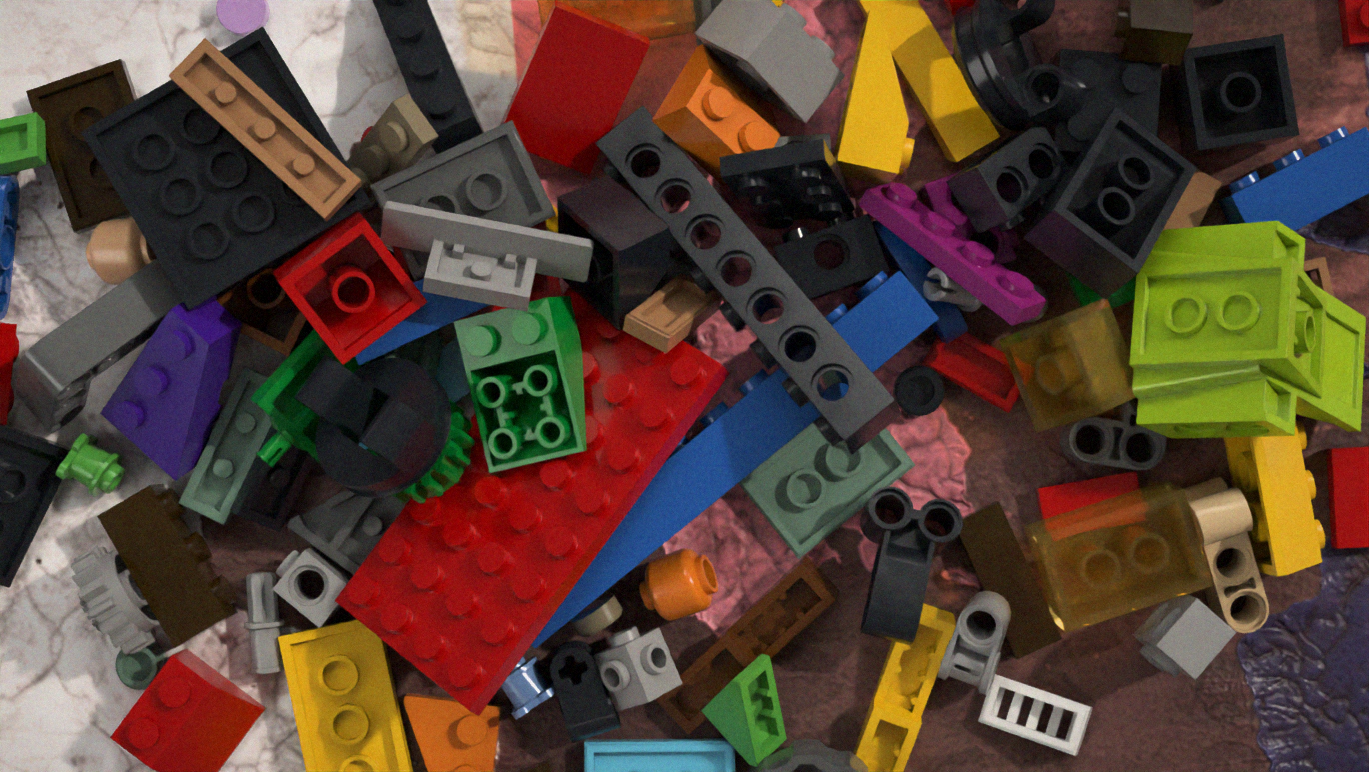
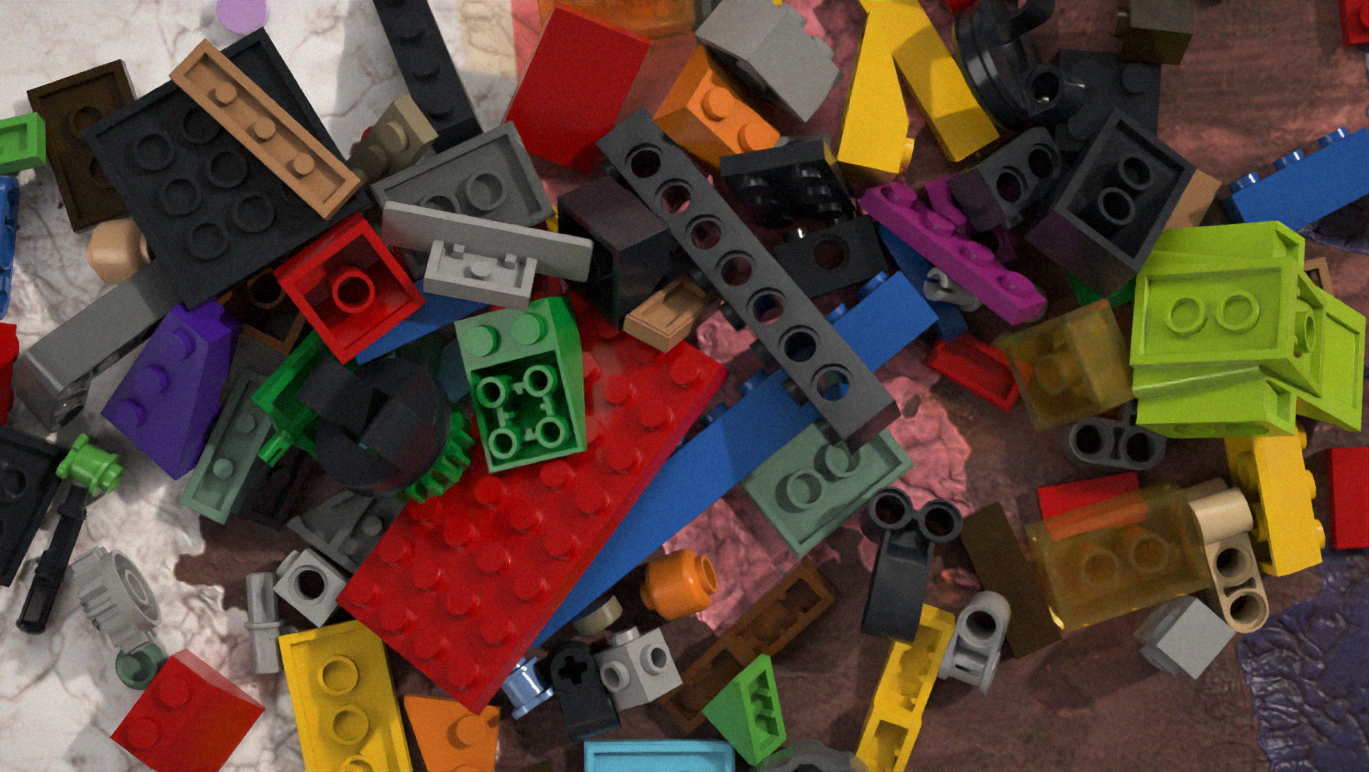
dark brown brick [97,484,238,648] -> none
black tile [893,366,945,416] -> none
white slope [978,674,1093,756] -> none
black brick [1168,34,1300,158] -> none
none -> black piece [15,484,90,635]

